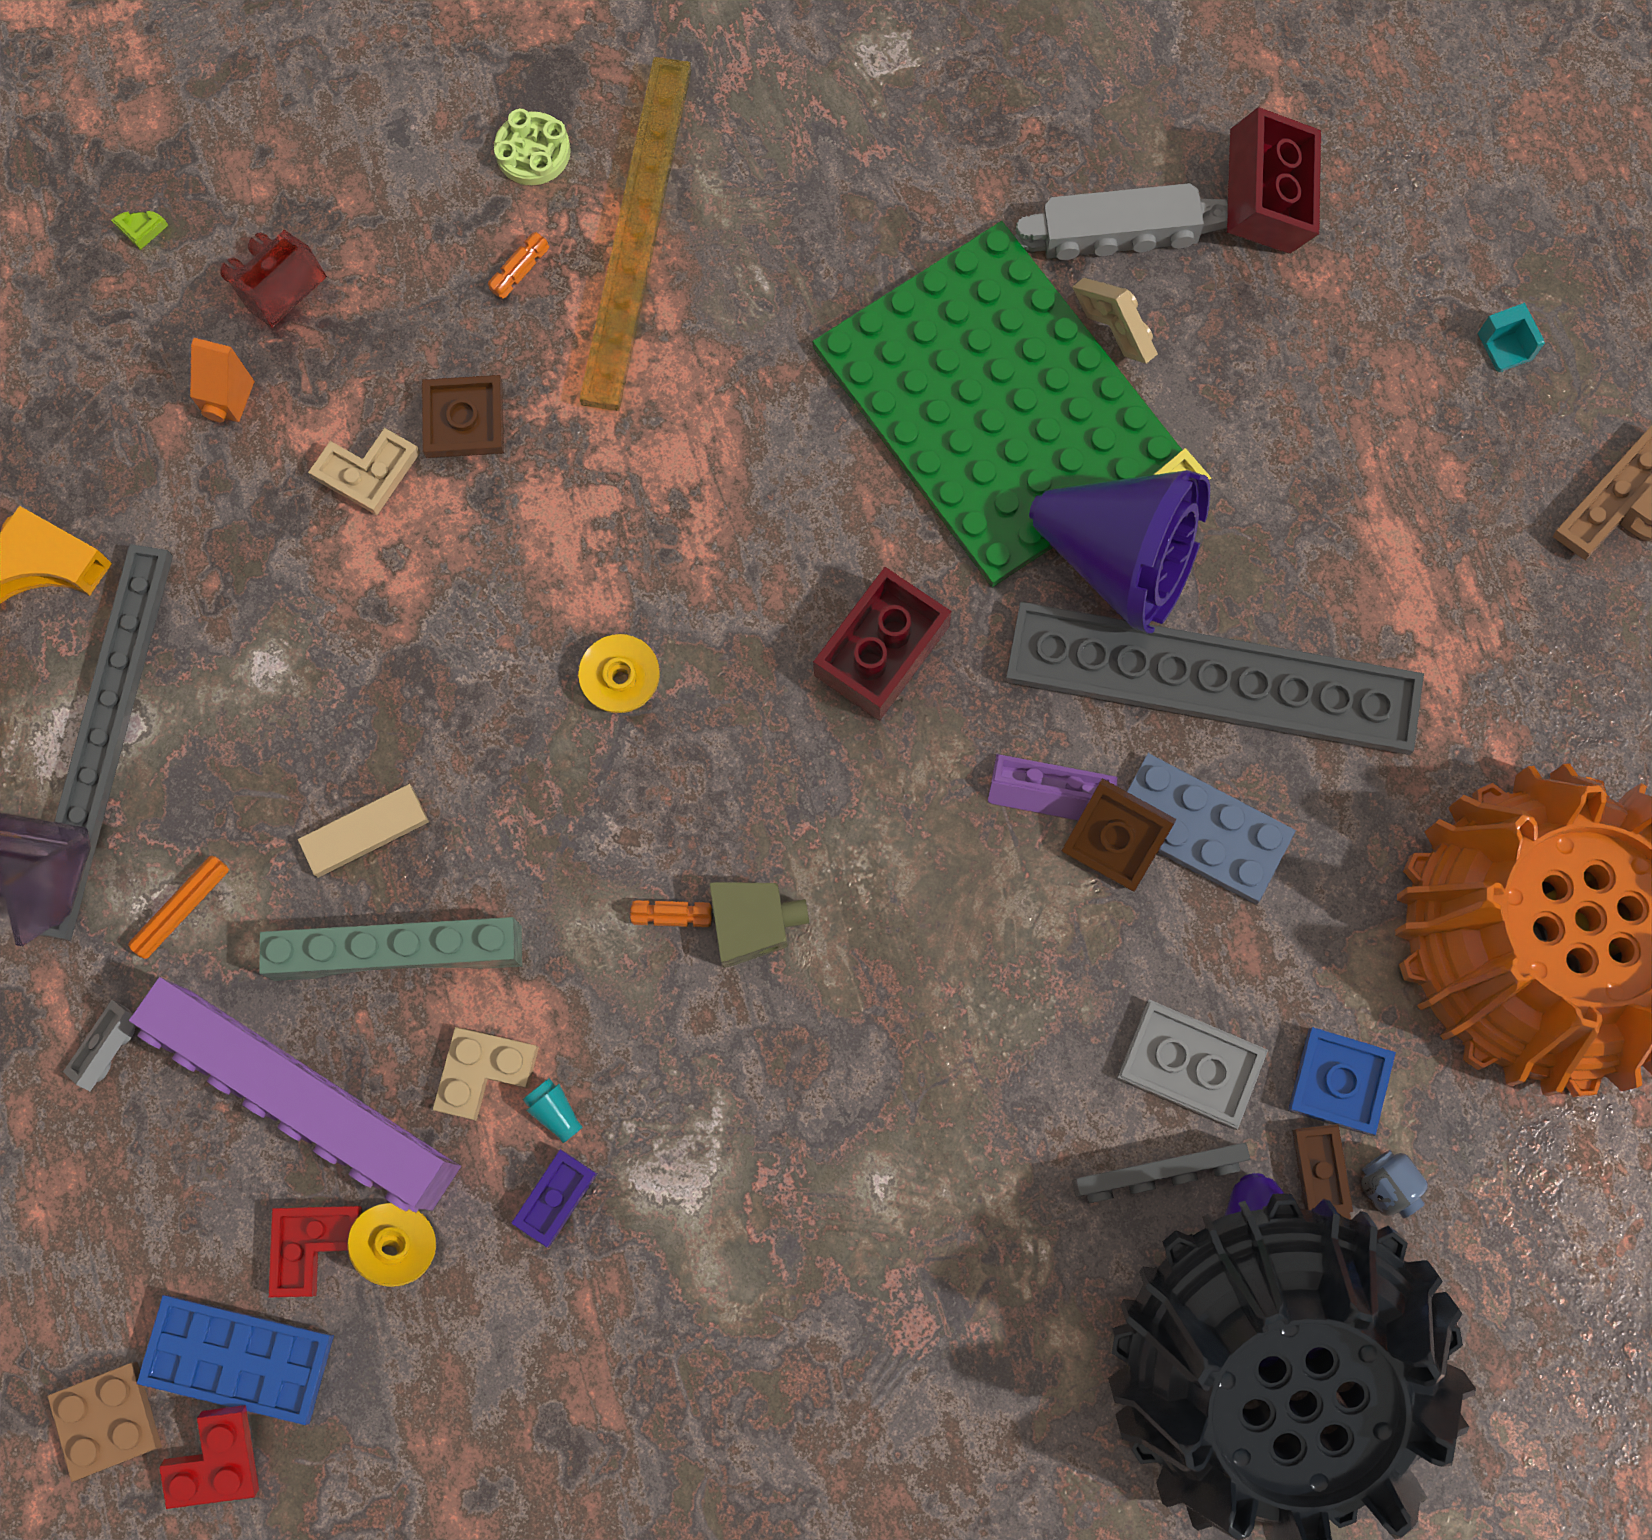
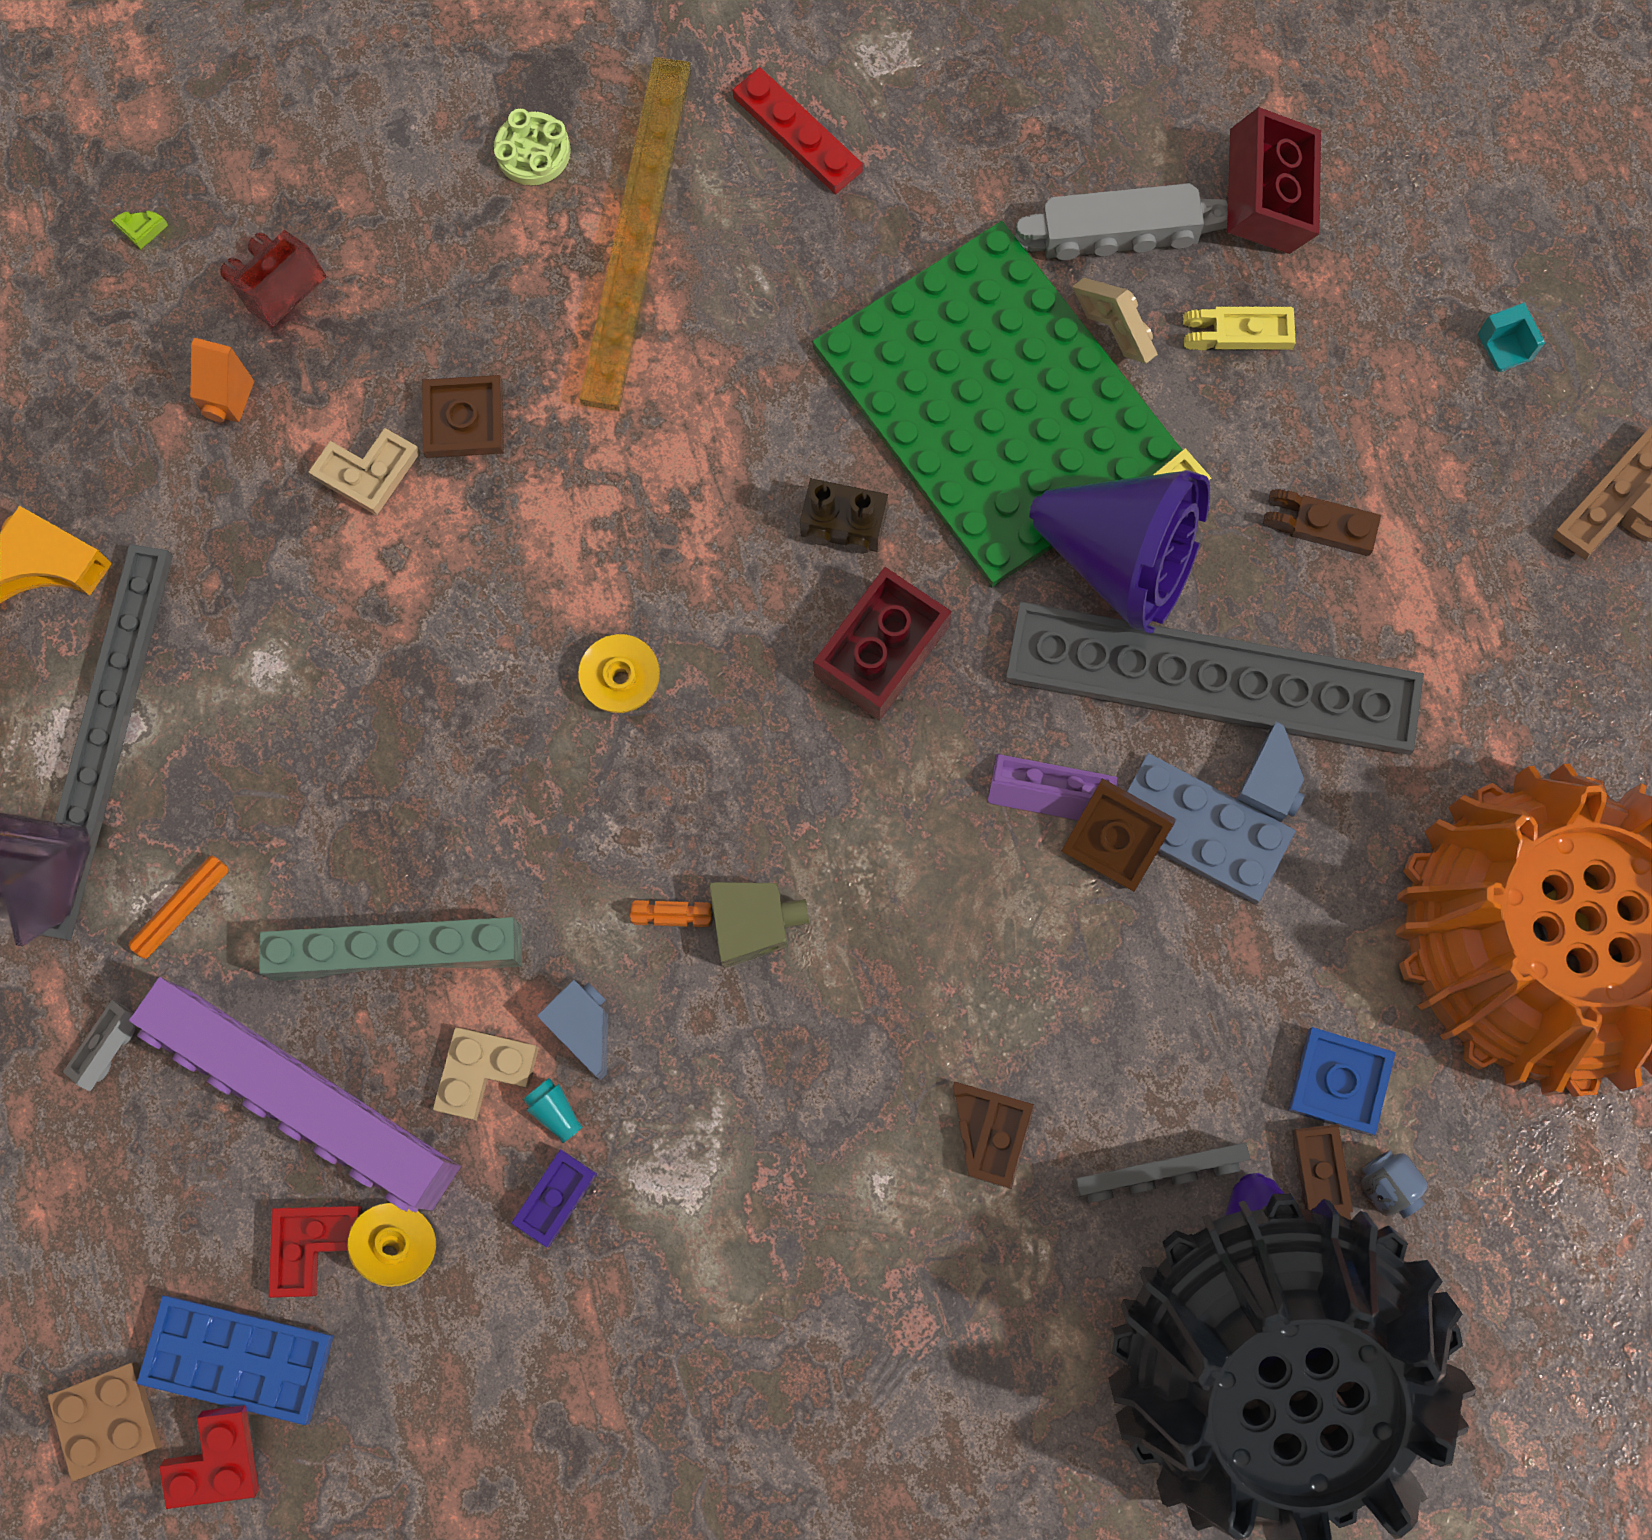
tan tile [298,784,429,878] -> none
orange axle [488,232,549,299] -> none
light grey tile [1116,999,1268,1130] -> none
none -> sand blue slope [537,980,608,1080]
none -> red plate [732,67,863,195]
none -> dark brown brick [799,478,888,554]
none -> reddish brown wing [953,1082,1035,1190]
none -> light yellow hinge [1183,307,1296,350]
none -> sand blue slope [1236,722,1305,822]
none -> reddish brown hinge [1263,489,1381,556]

